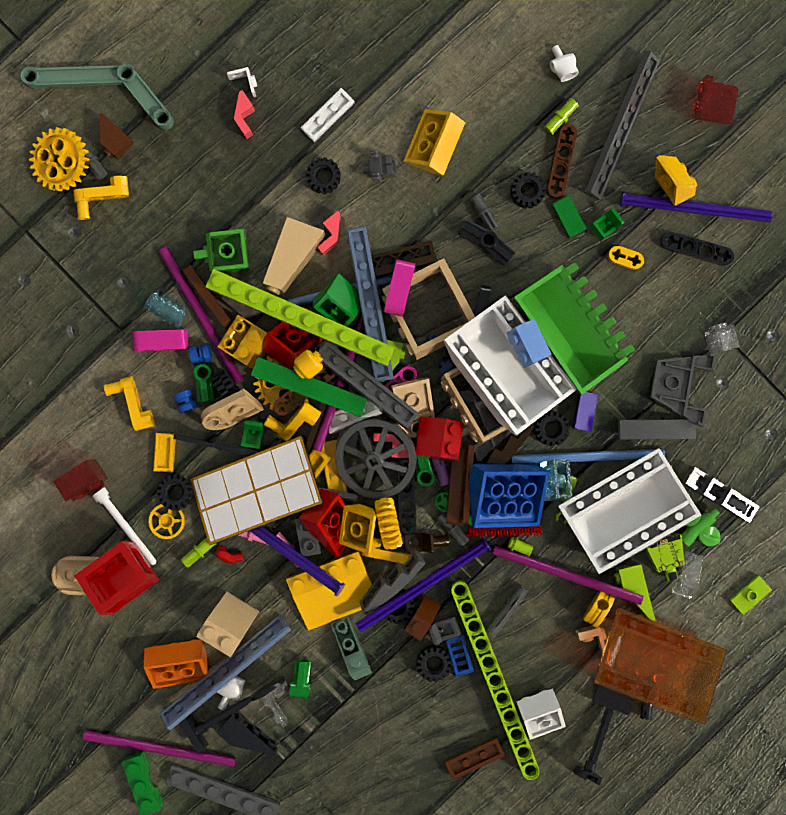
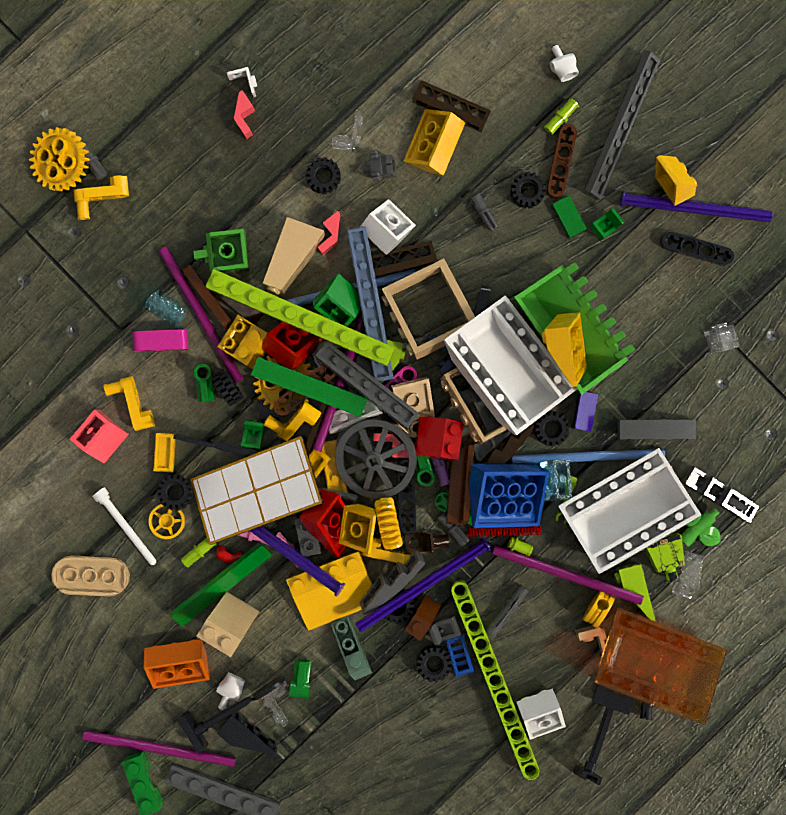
sand green piece [20,64,174,130] -> none
clear red brick [53,459,108,502] -> none
red piece [74,541,160,615] -> none
reddish brown slope [99,113,134,160] -> none
sand blue tile [160,615,291,730] -> none
blue wheel [173,389,197,414] -> none
blue wheel [189,343,213,366] -> none
tan tile [201,389,264,430] -> none
yellow head [293,350,323,379] -> none
white tile [301,88,355,142] -> none
dark pink beam [384,259,416,317] -> none
reddish brown plate [444,737,505,780] -> none
black piece [459,219,515,266] -> none
medium blue brick [506,319,552,368] -> none
yellow beam [607,246,644,270] -> none
dark grey wing [649,354,717,427] -> none
clear red bracket [694,75,738,124] -> none
lime plate [729,575,772,615] -> none
none -> coral slope [69,409,129,464]
none -> green tile [169,542,272,627]
none -> clear bracket [332,109,363,151]
none -> white slope [360,199,416,255]
none -> dark brown fence [412,80,491,133]
none -> yellow slope [542,312,587,387]

